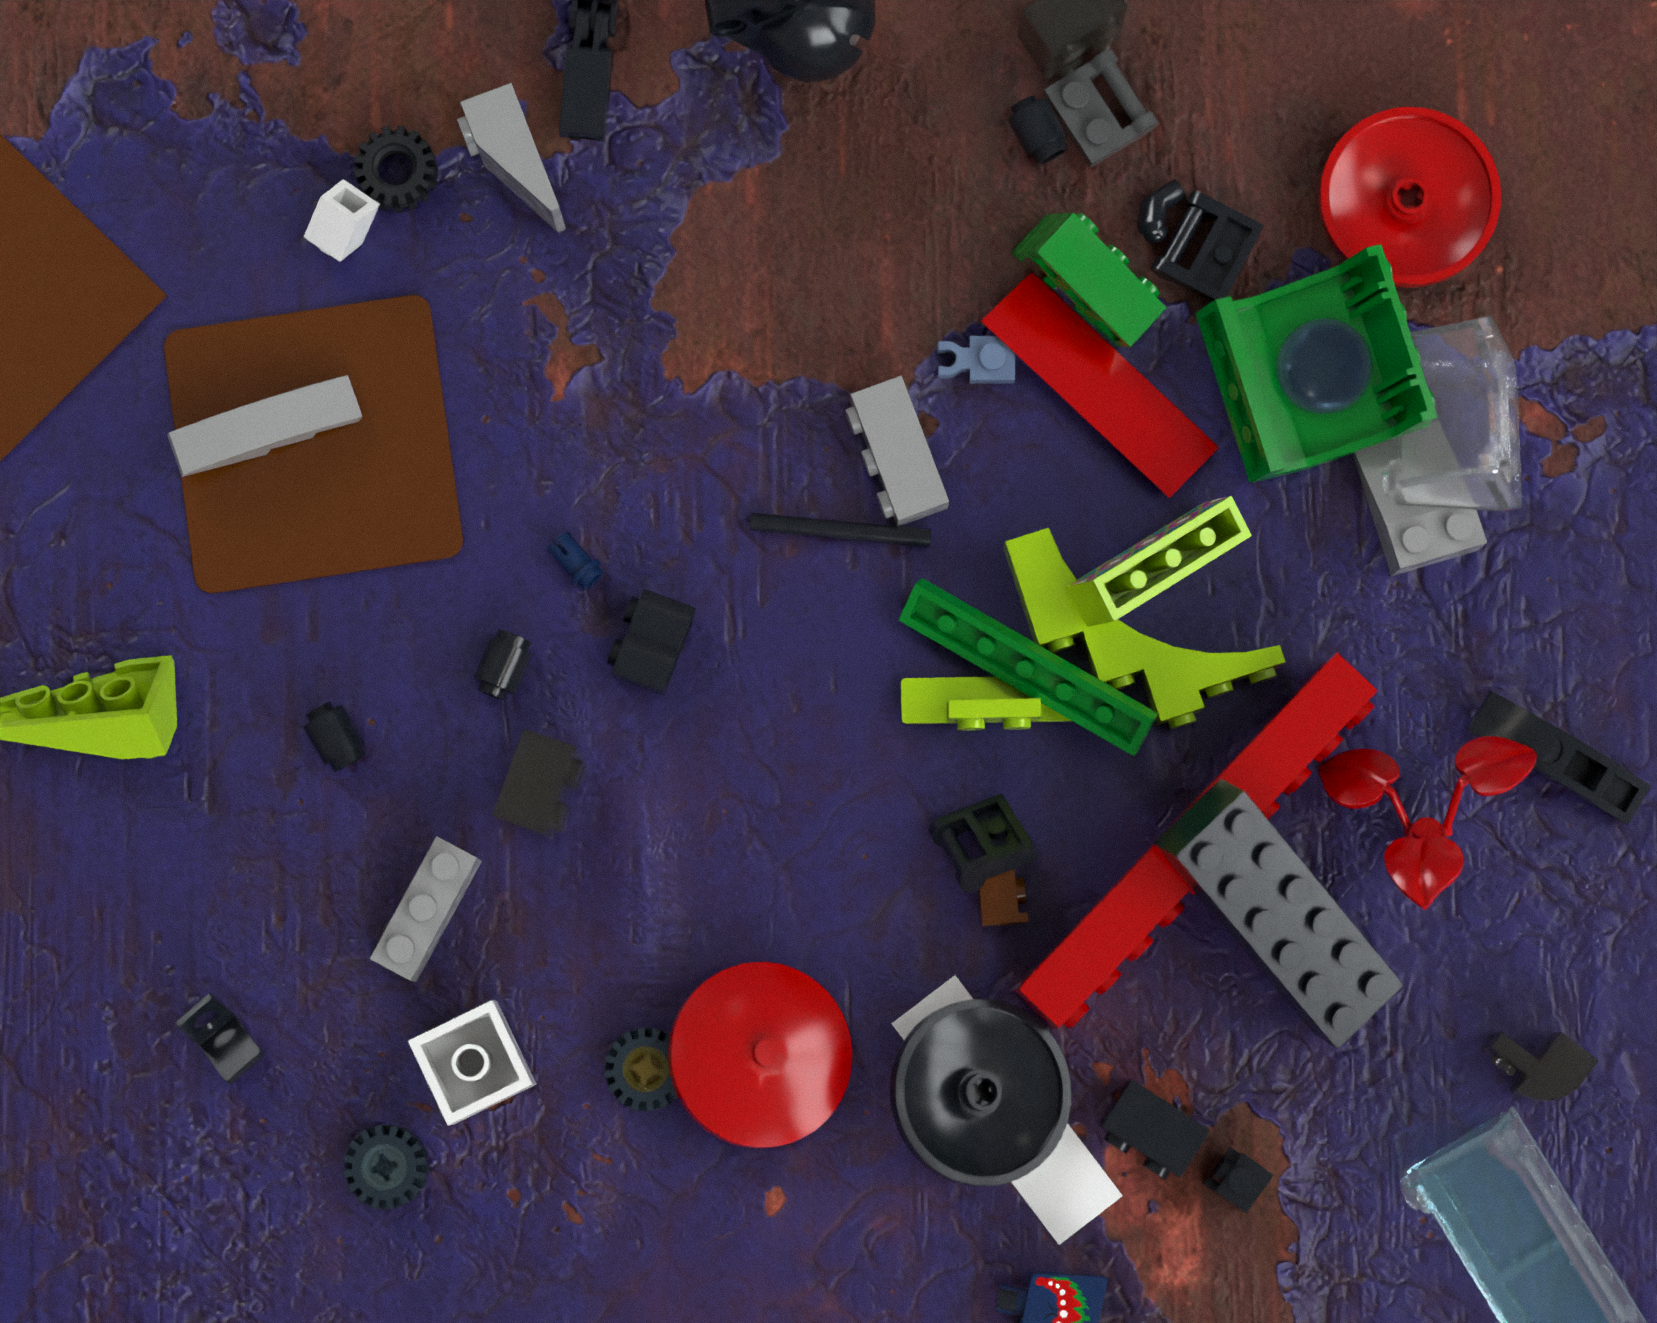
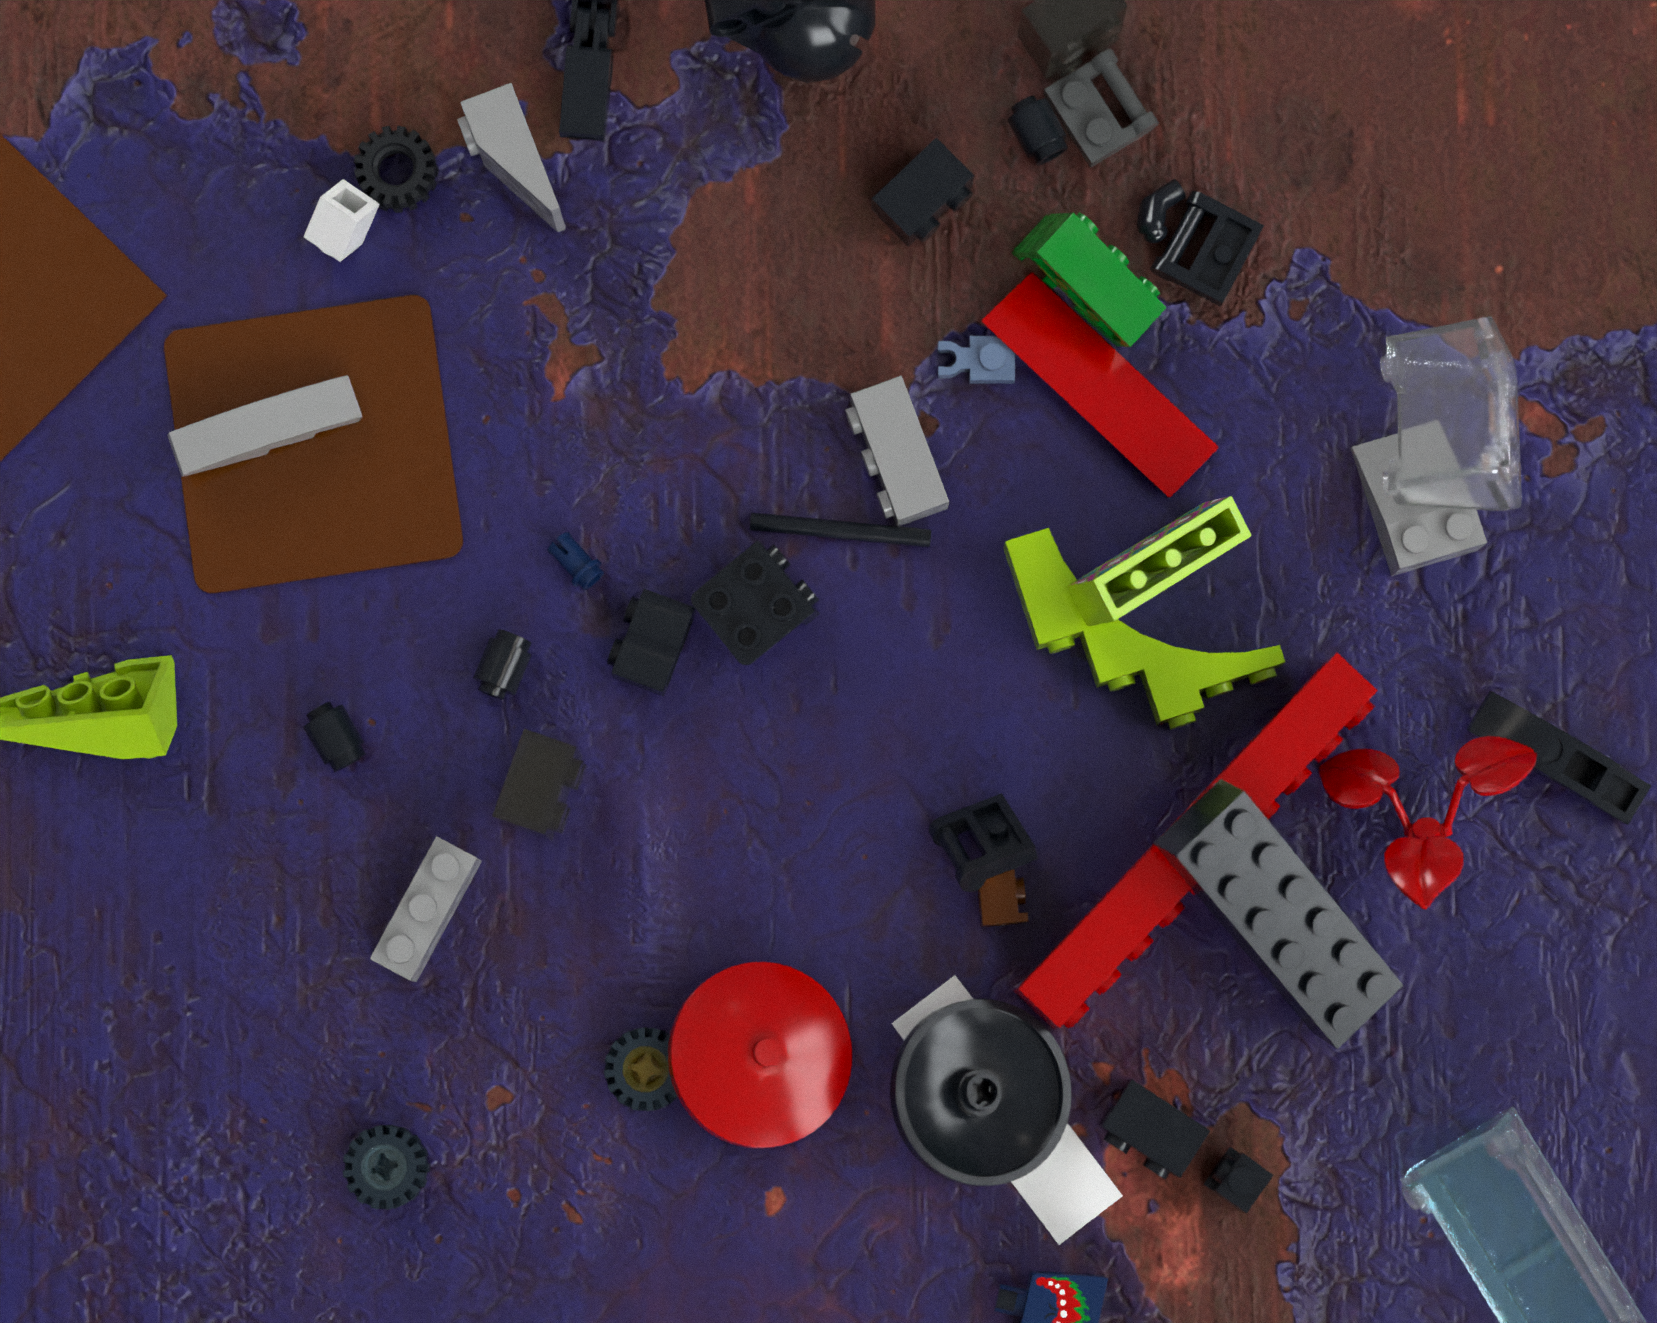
black bracket [175,993,264,1085] -> none
white brick [408,1000,536,1125] -> none
green plate [899,578,1158,756] -> none
lime bracket [901,677,1073,731] -> none
green panel [1195,244,1438,483] -> none
red dish [1318,107,1501,288] -> none
clear smoke brick [1483,1032,1599,1101] -> none
none -> black bracket [691,540,820,666]
none -> black brick [871,137,974,247]

